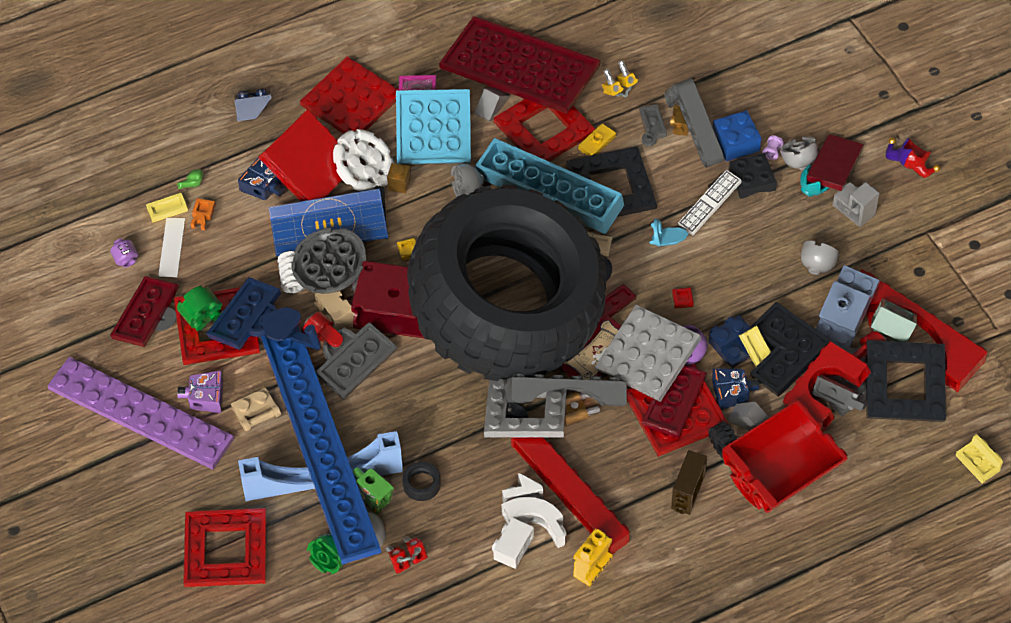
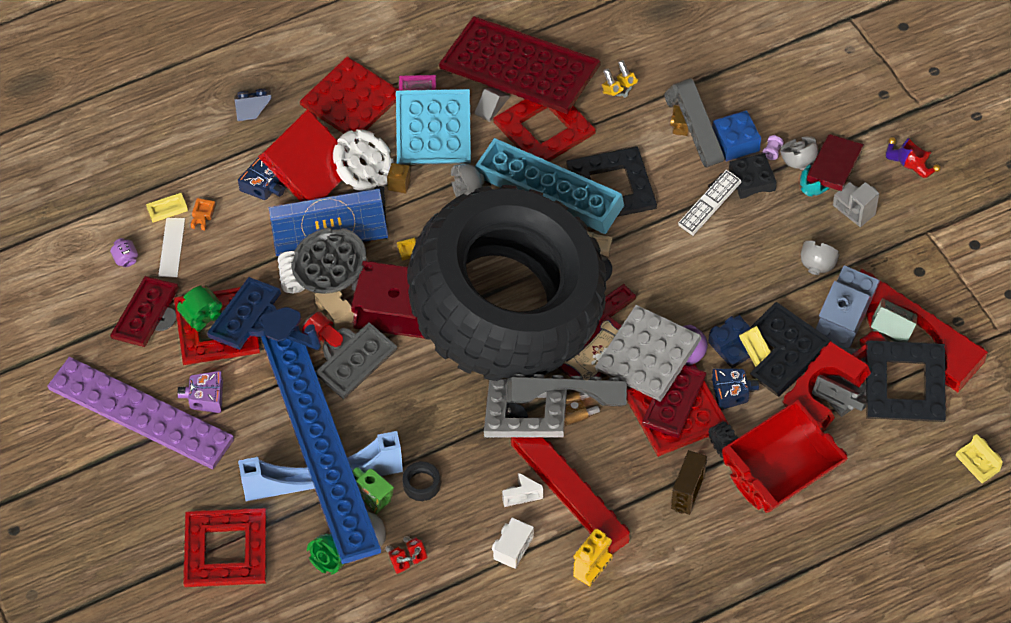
bright green animal [177,169,204,189] -> none
tan plate [231,387,281,432] -> none
white arch [501,497,567,548] -> none
yellow plate [578,123,616,156] -> none
dark grey hinge [639,104,667,146] -> none
medium azure piece [649,218,688,247] -> none
red tile [672,287,694,309] -> none
light grey slope [728,402,770,431] -> none

